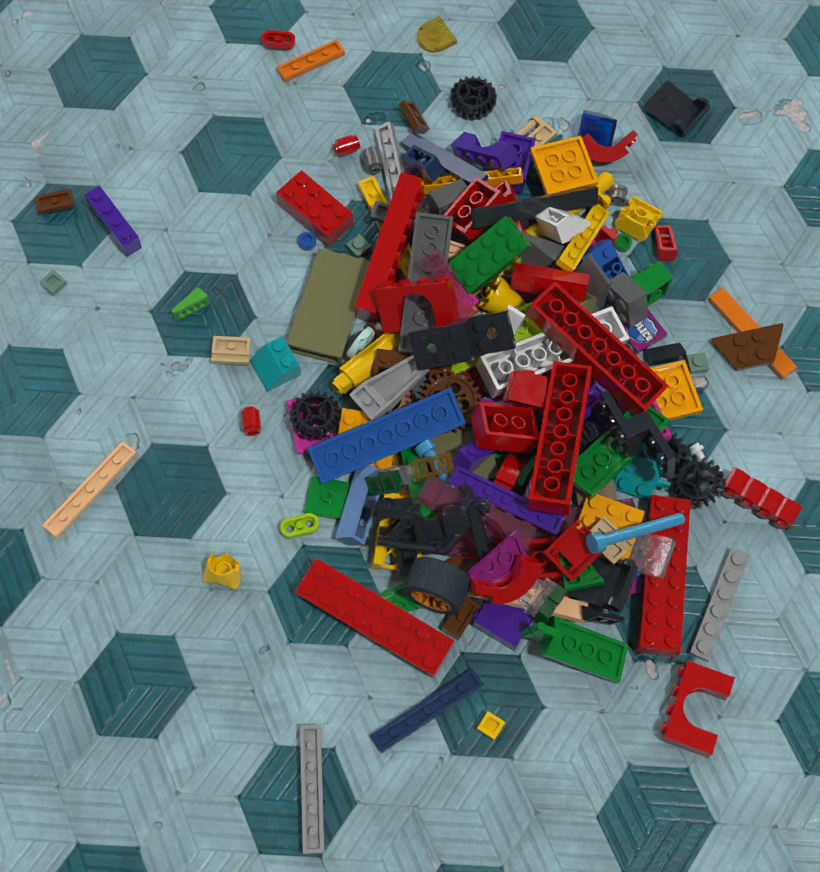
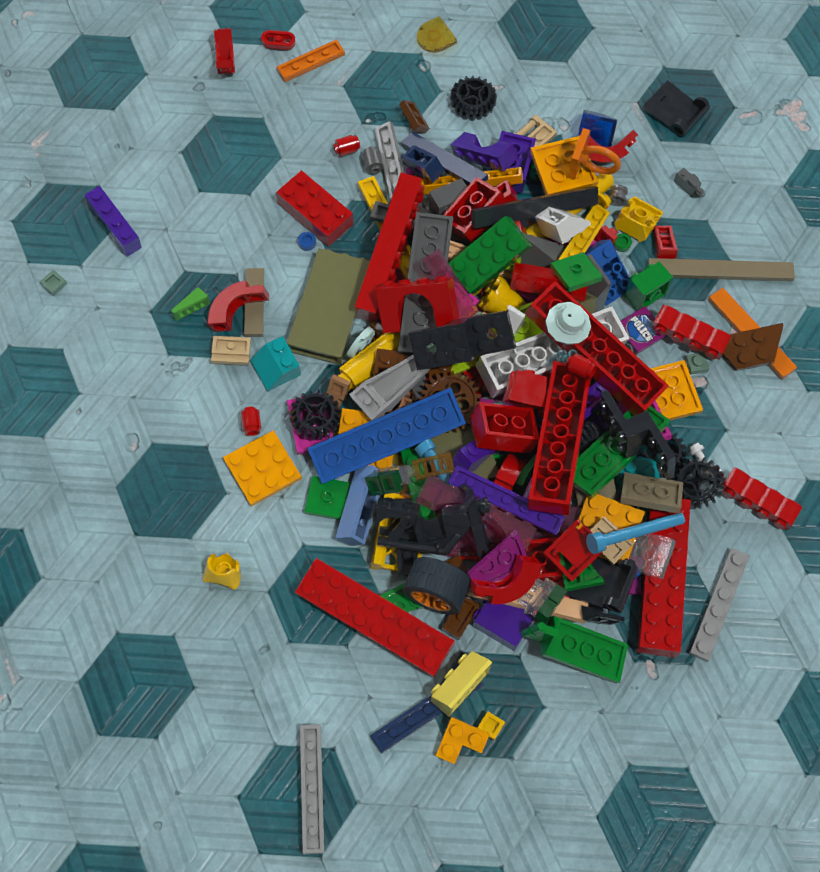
reddish brown plate [35,189,75,215] -> none
light nougat tile [42,441,138,539] -> none
lime plate [280,513,319,539] -> none
sand green plate [346,234,371,258] -> none
dark grey brick [606,272,648,328] -> none
black slope [644,342,687,367] -> none
red arch [660,661,735,758] -> none
none -> red arch [208,281,269,332]
none -> red arch [214,28,235,74]
none -> light orange plate [223,430,302,507]
none -> dark tan tile [244,268,265,337]
none -> medium nougat plate [327,375,351,407]
none -> light yellow slope [431,651,492,717]
none -> light orange plate [435,717,490,764]
none -> light aqua hat [546,302,591,345]
none -> green plate [550,252,603,292]
none -> clear light blue arm [557,349,578,363]
none -> red brick [566,353,597,379]
none -> orange tile [569,128,621,179]
none -> dark tan plate [620,472,683,514]
none -> dark tan tile [648,258,795,281]
none -> red brick [652,305,731,360]
none -> dark grey piece [674,168,706,197]

